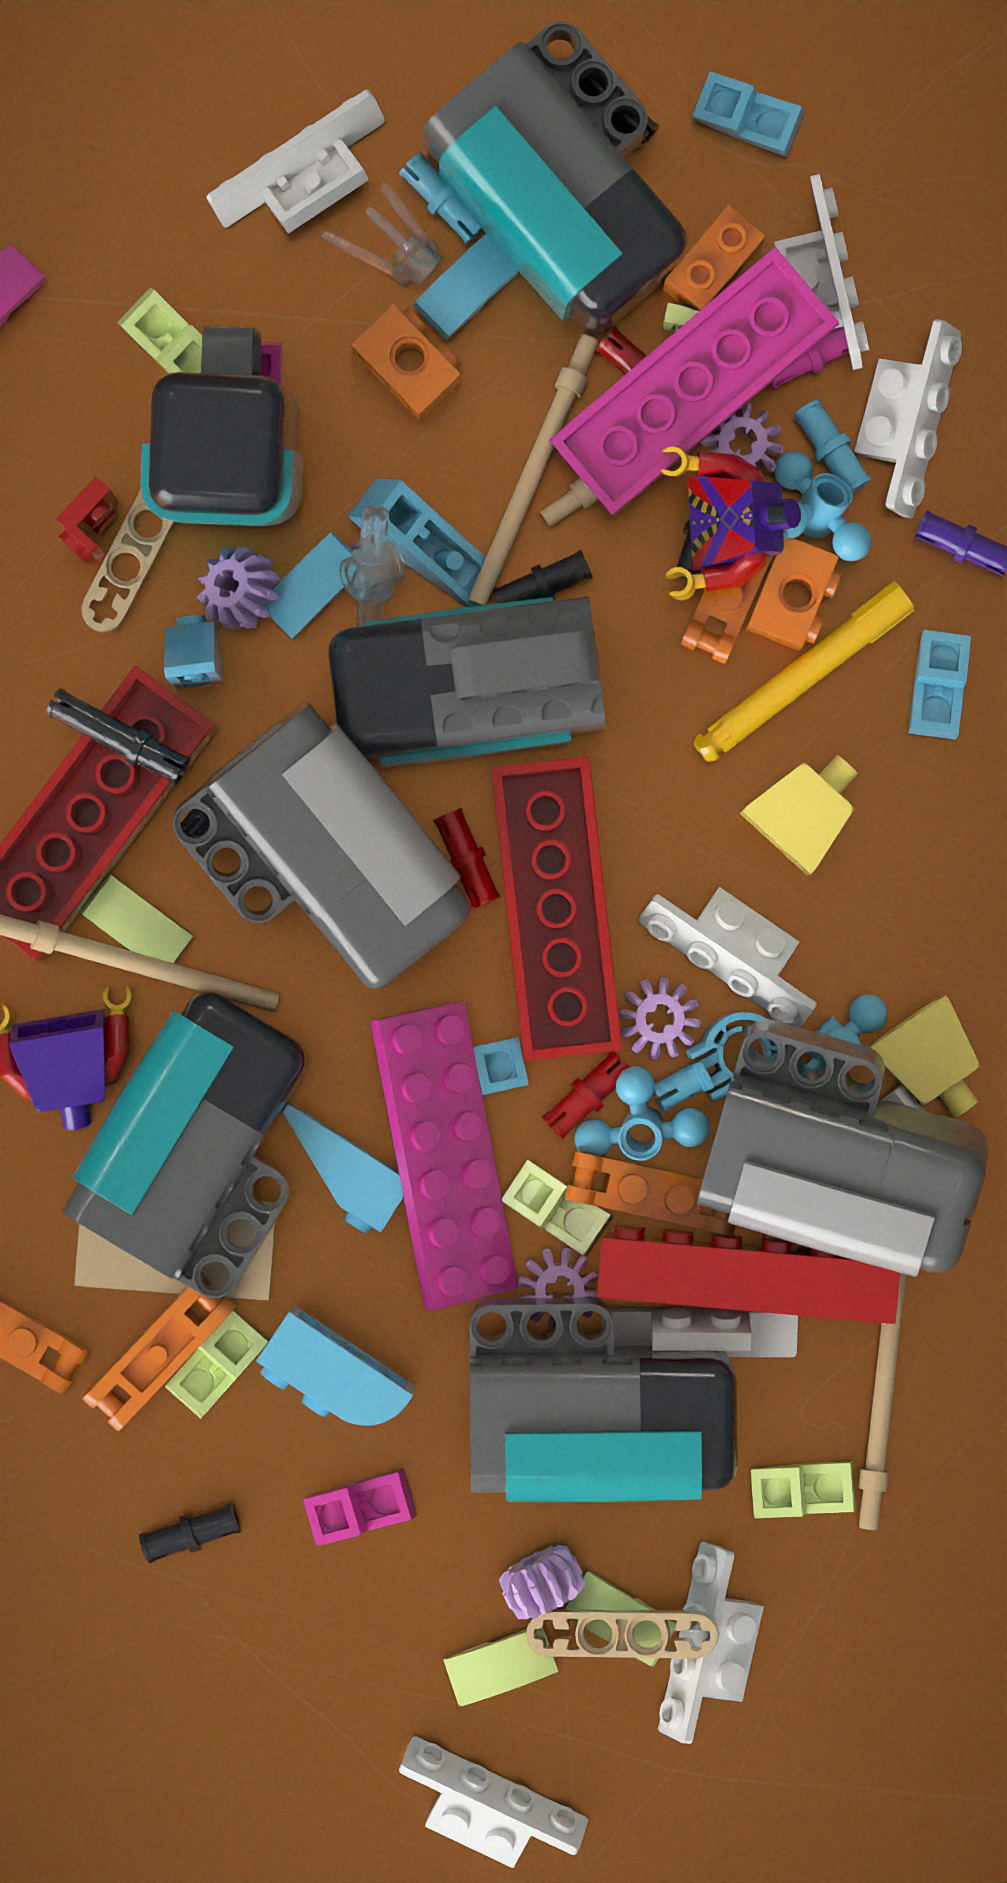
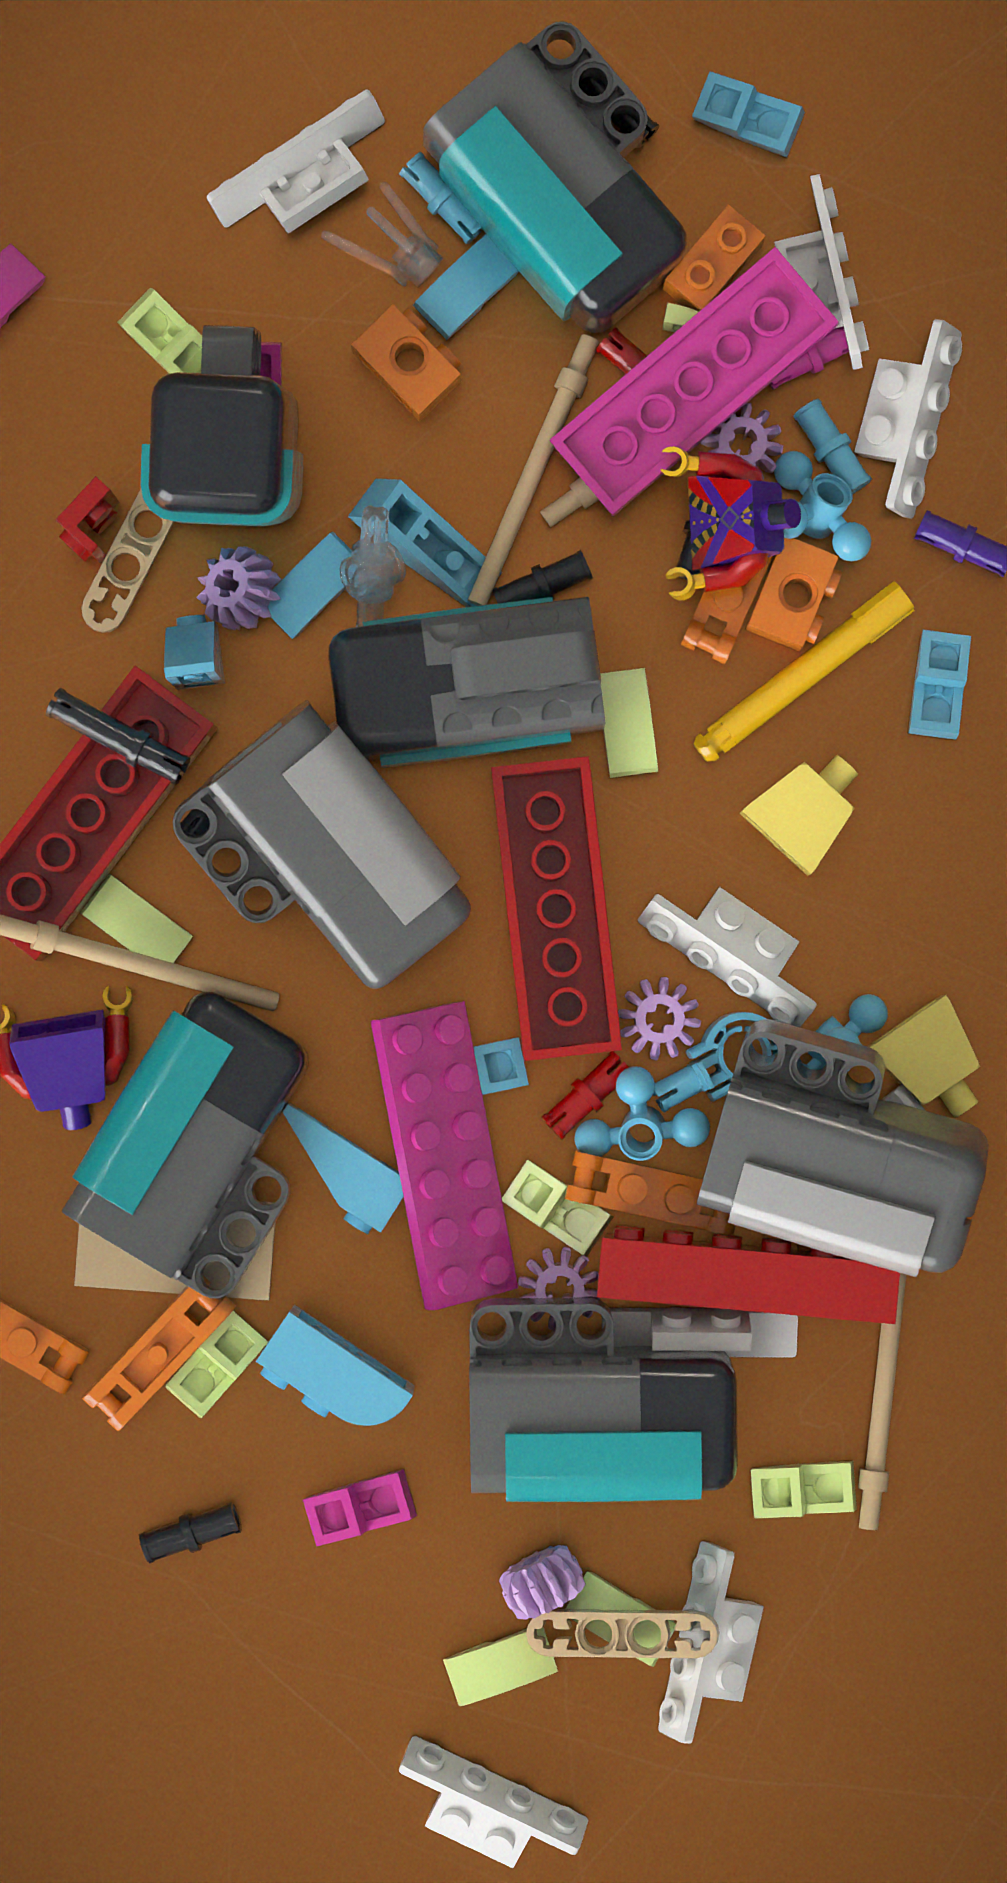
red pin [433,807,501,909] -> none
none -> yellowish green slope [600,668,658,778]

